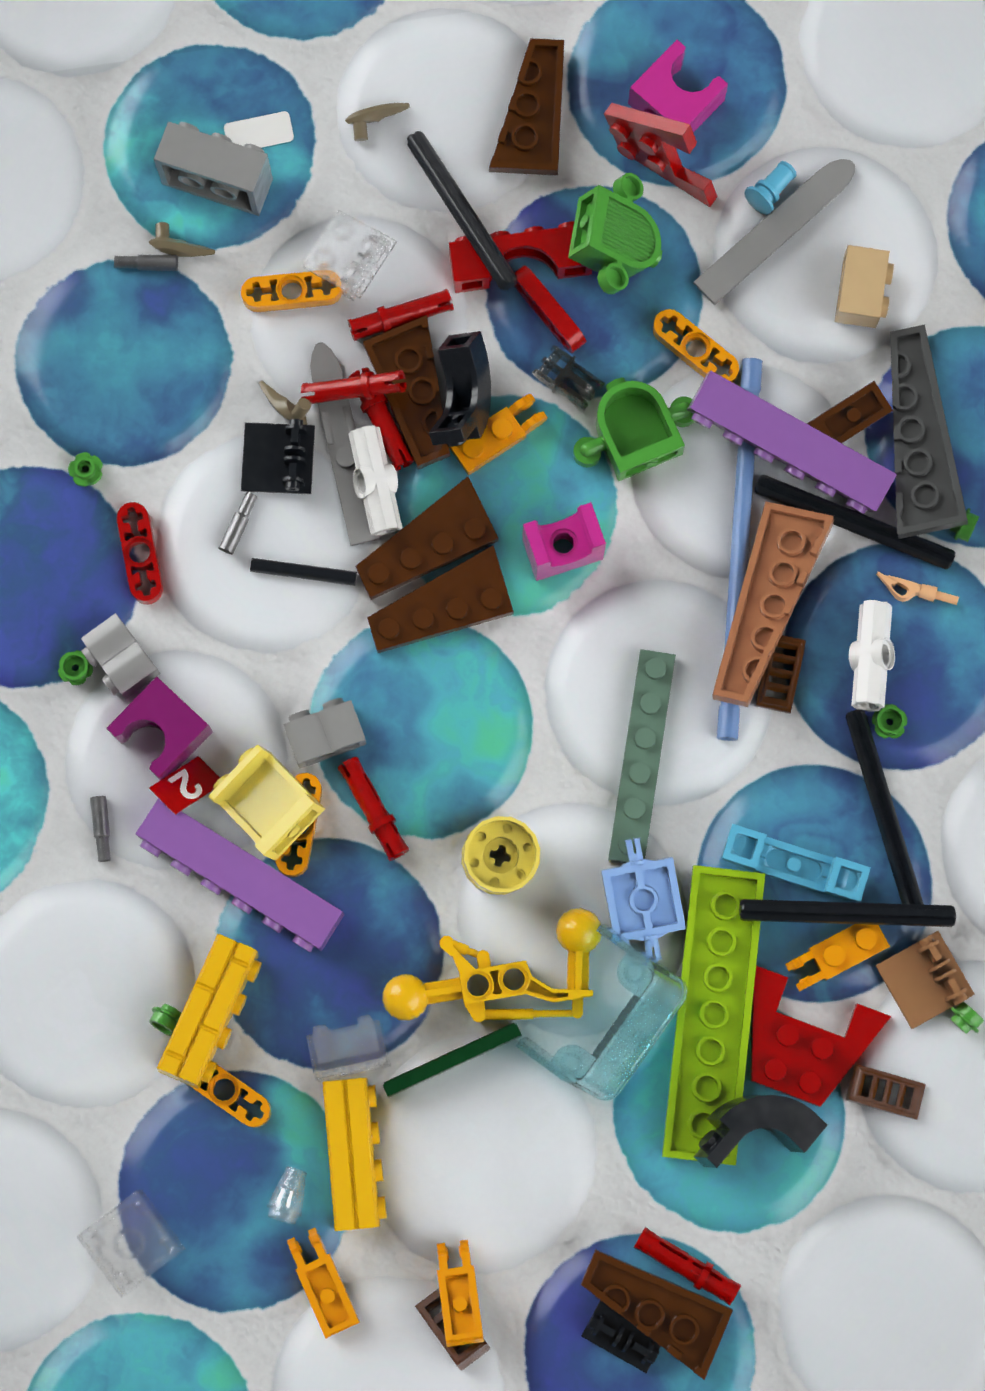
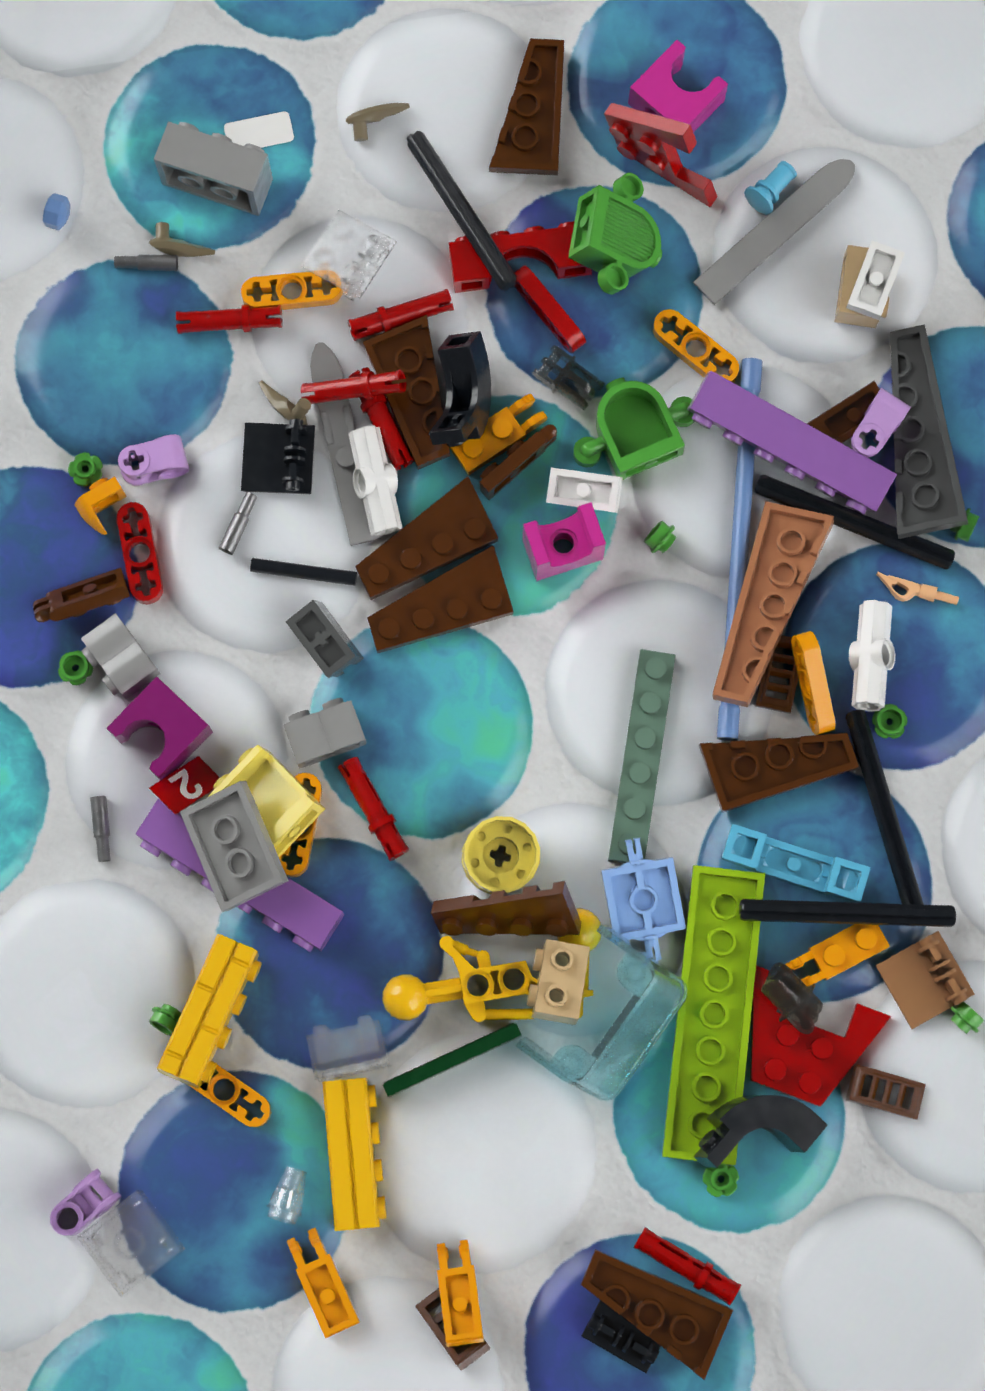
none -> reddish brown hinge [33,567,130,622]
none -> medium blue tile [43,193,71,231]
none -> lavender piece [50,1168,122,1236]
none -> light orange plate [74,476,127,535]
none -> lavender piece [118,434,189,486]
none -> red pin [176,305,283,334]
none -> light grey plate [180,781,289,912]
none -> dark grey hinge [285,600,364,678]
none -> reddish brown wing [431,881,581,937]
none -> reddish brown hinge [479,424,557,500]
none -> tan brick [527,939,590,1025]
none -> white tile [546,467,623,513]
none -> bright green plate [644,521,676,553]
none -> reddish brown wing [699,733,859,813]
none -> bright green plate [703,1164,739,1197]
none -> clear smoke arm [761,962,823,1034]
none -> light orange beam [791,631,836,735]
none -> white plate [846,241,905,320]
none -> lavender piece [851,388,911,457]

